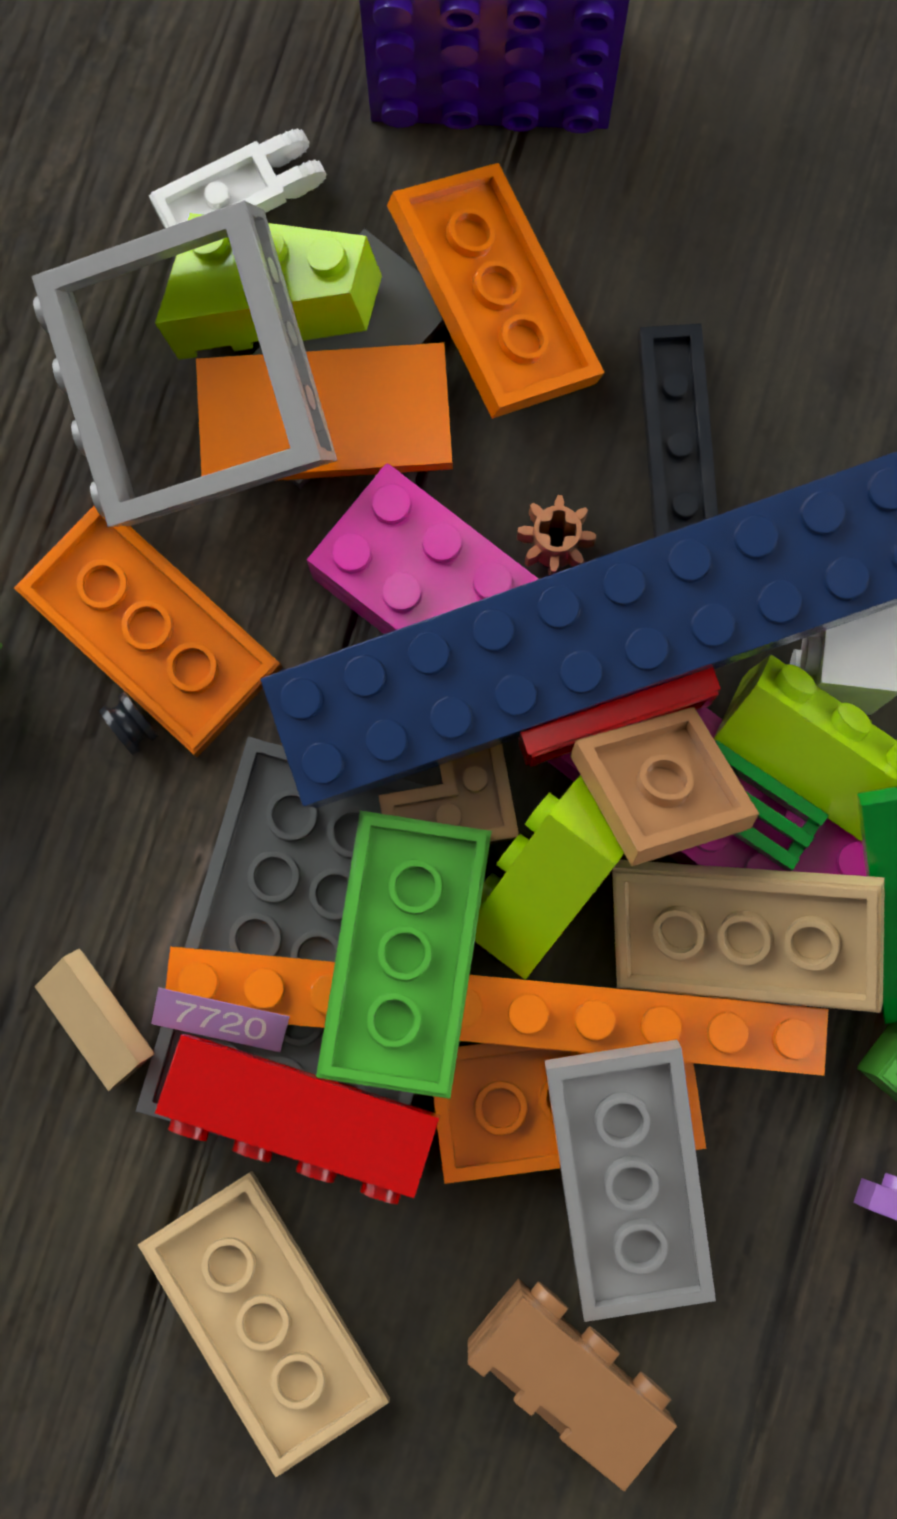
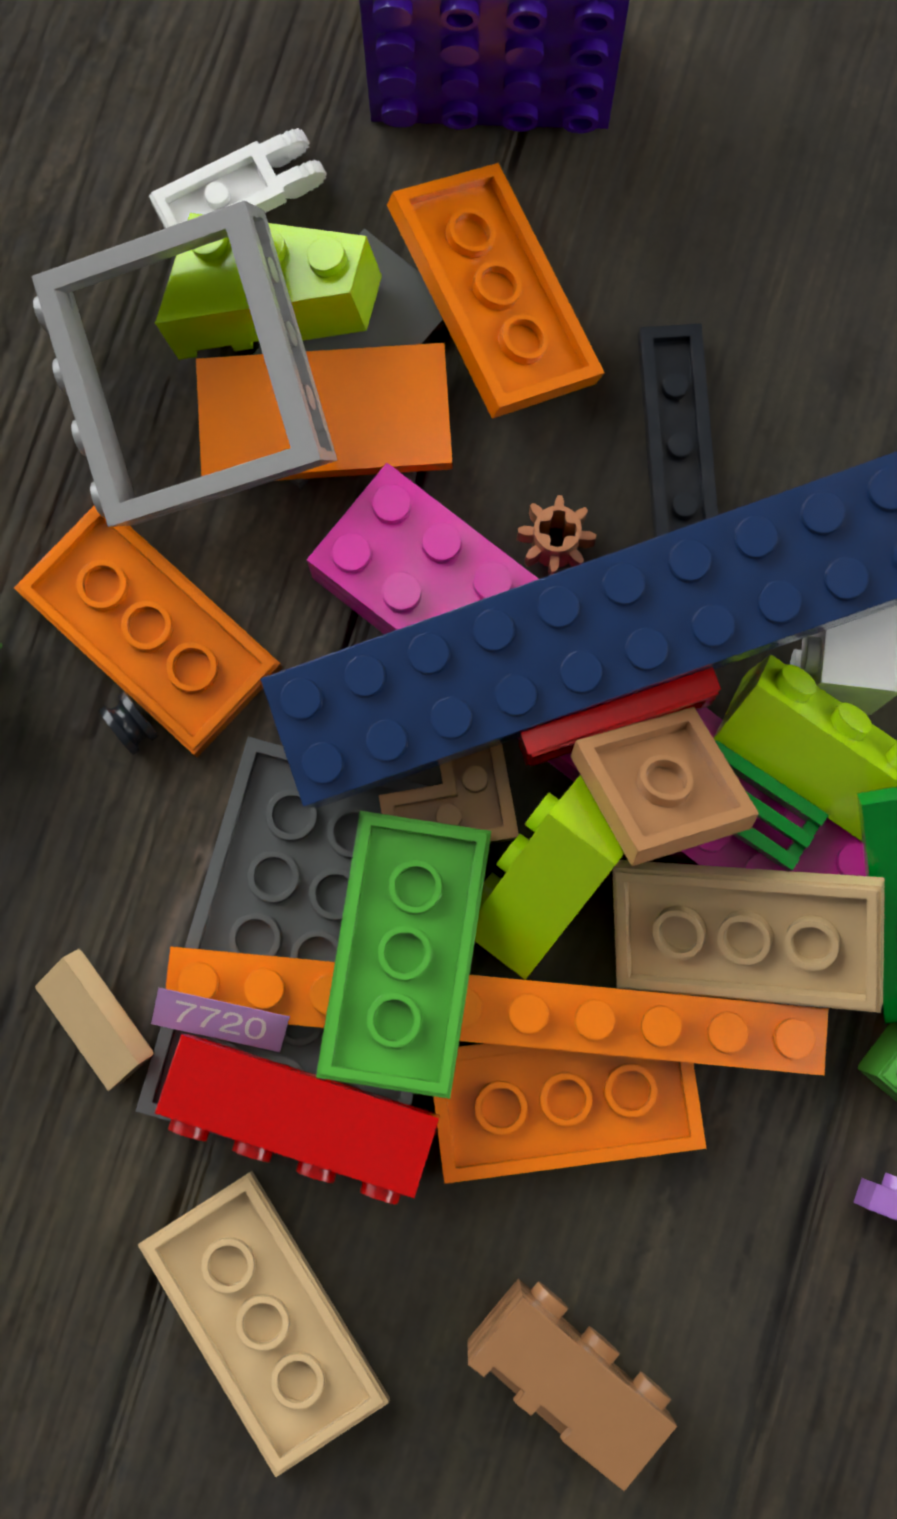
light grey plate [544,1040,716,1322] -> none

